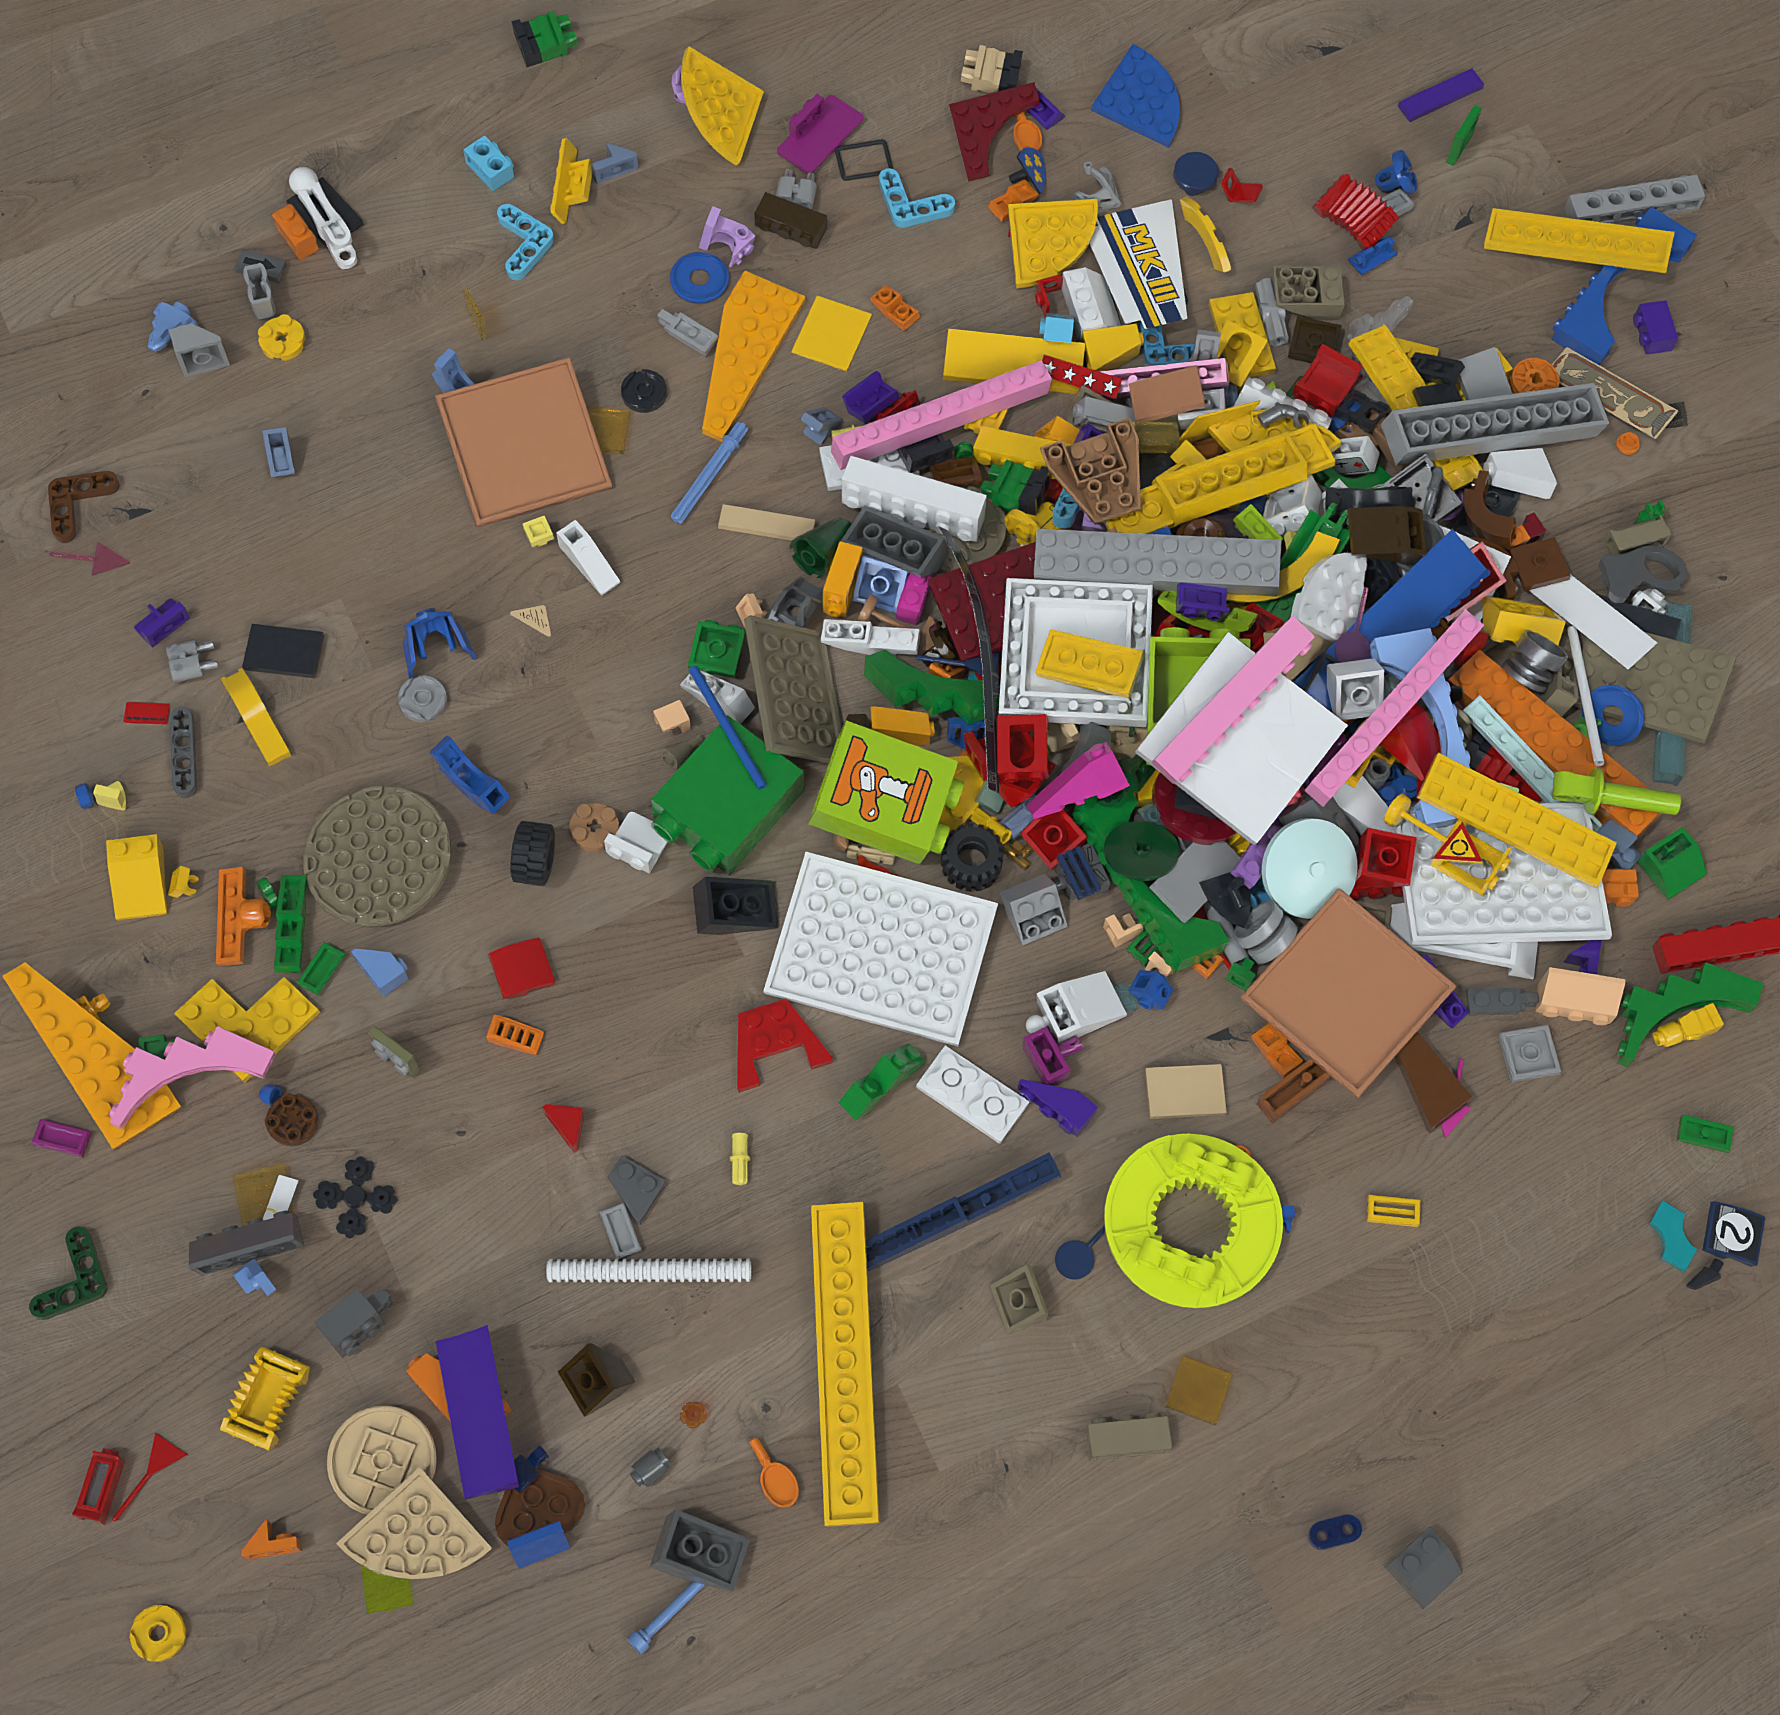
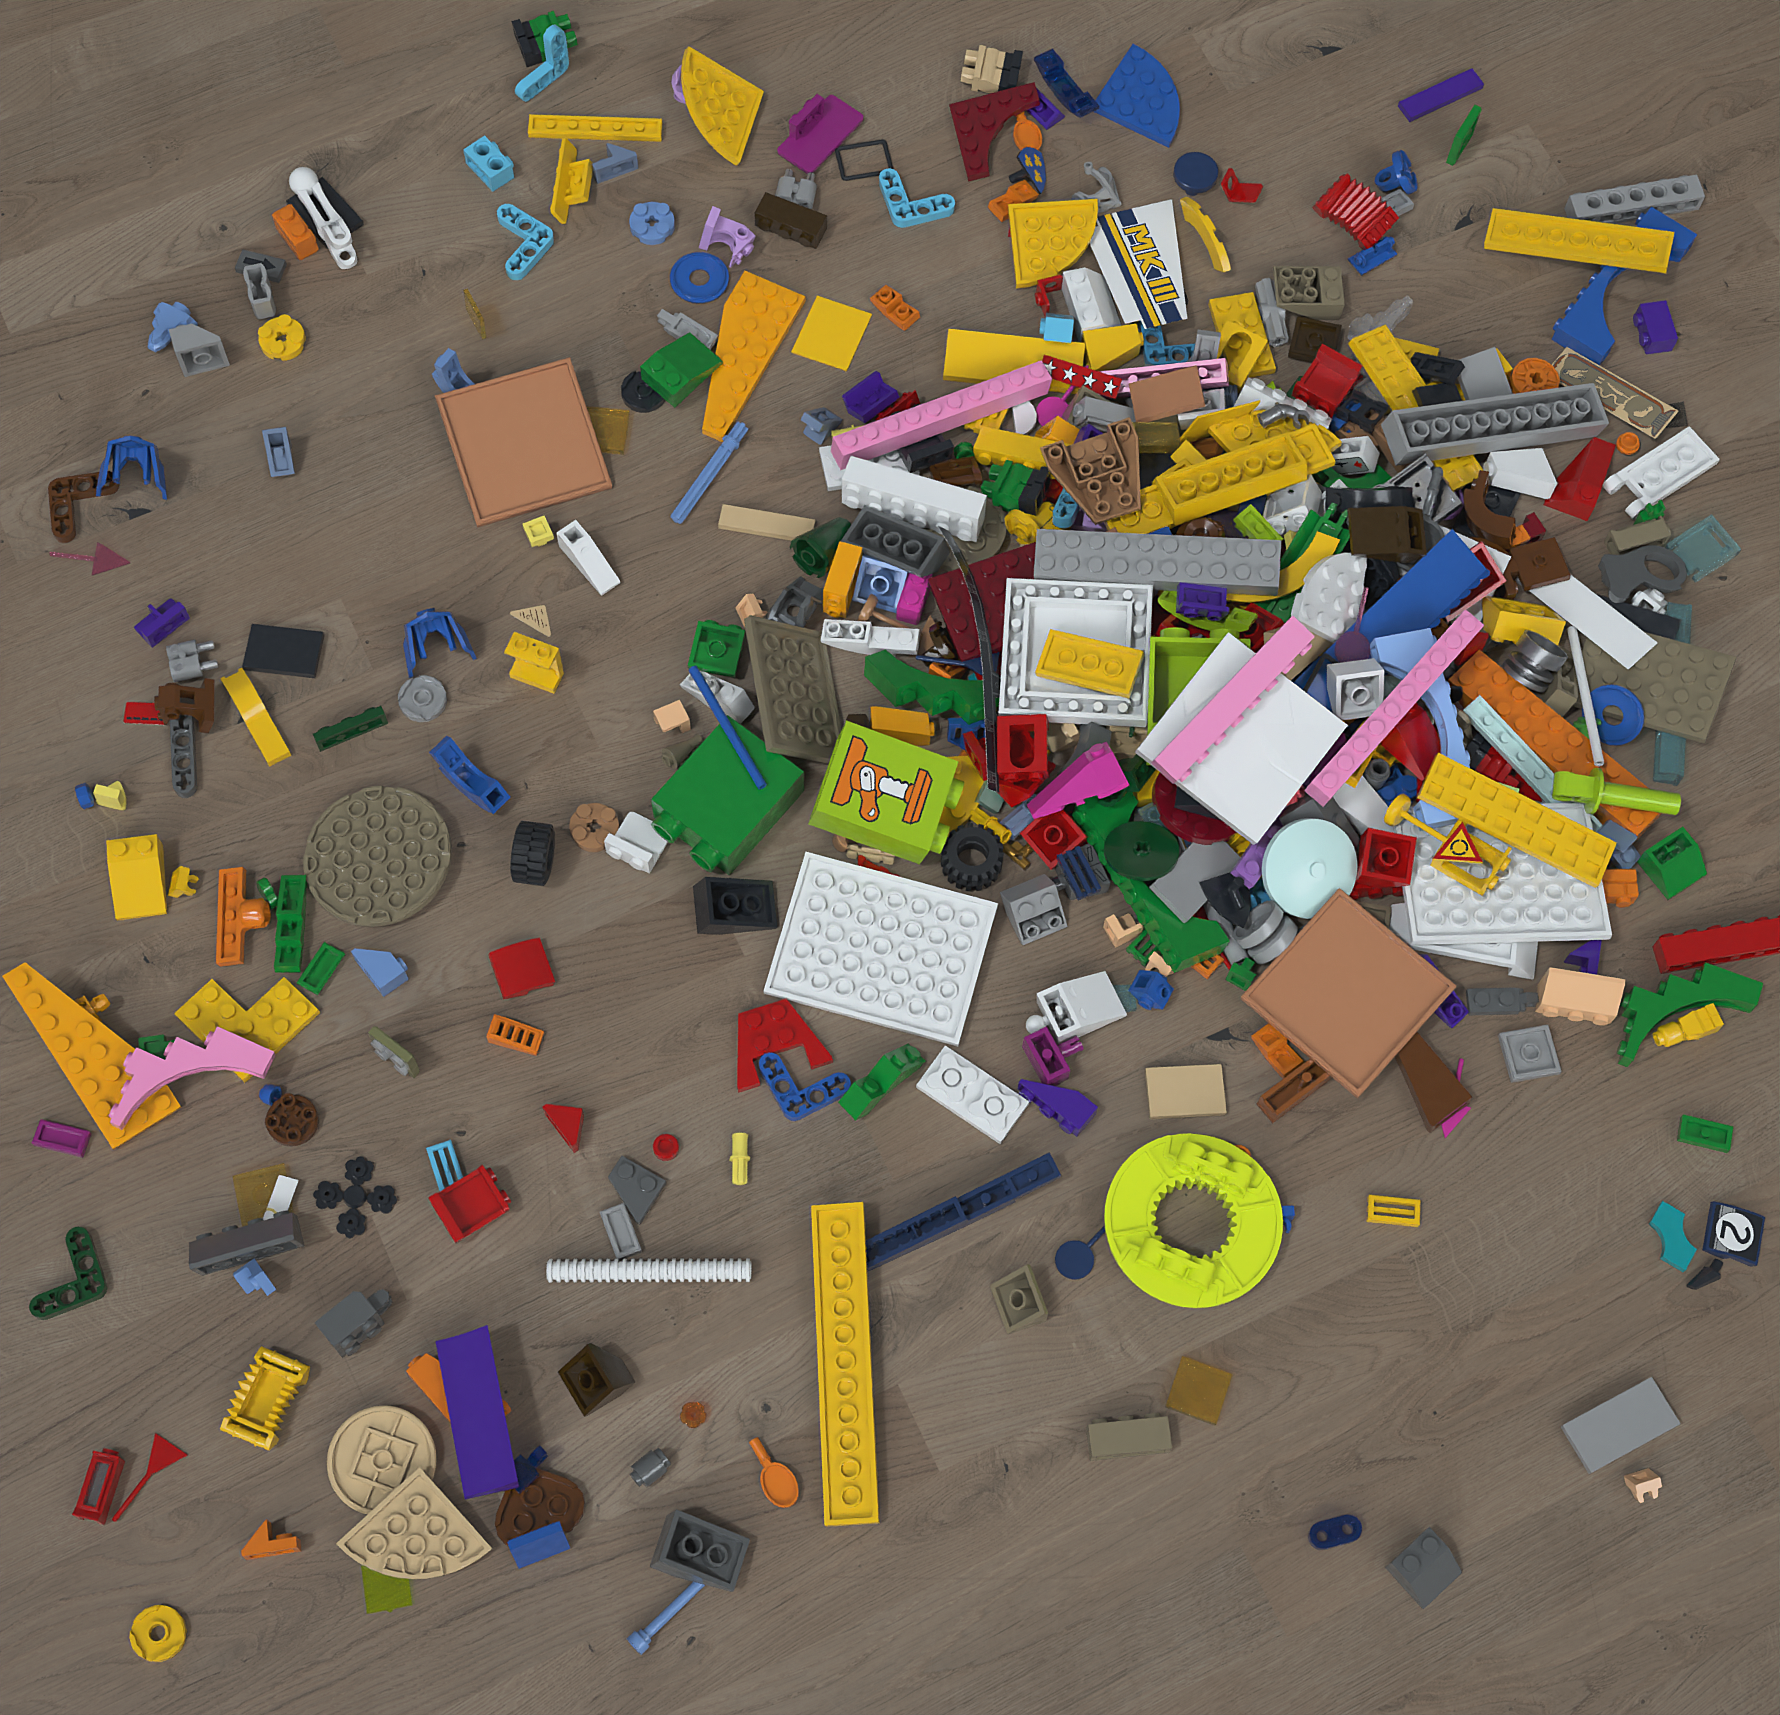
none -> blue piece [96,436,167,500]
none -> reddish brown tile [154,678,215,733]
none -> dark green plate [313,706,388,752]
none -> medium azure tile [426,1140,463,1191]
none -> red panel [428,1164,511,1244]
none -> yellow panel [504,632,564,694]
none -> medium azure beam [515,24,569,102]
none -> yellow tile [528,114,663,142]
none -> medium blue plate [629,202,675,245]
none -> green slope [640,332,723,408]
none -> red tile [653,1134,679,1161]
none -> blue beam [759,1052,851,1121]
none -> white tile [1012,401,1037,435]
none -> clear blue slope [1034,48,1099,118]
none -> dark pink piece [1036,365,1089,427]
none -> red wedge [1543,437,1616,521]
none -> light grey tile [1561,1377,1681,1474]
none -> white hinge [1603,426,1720,520]
none -> light nougat tile [1624,1468,1662,1503]
none -> clear light blue container [1665,514,1741,582]

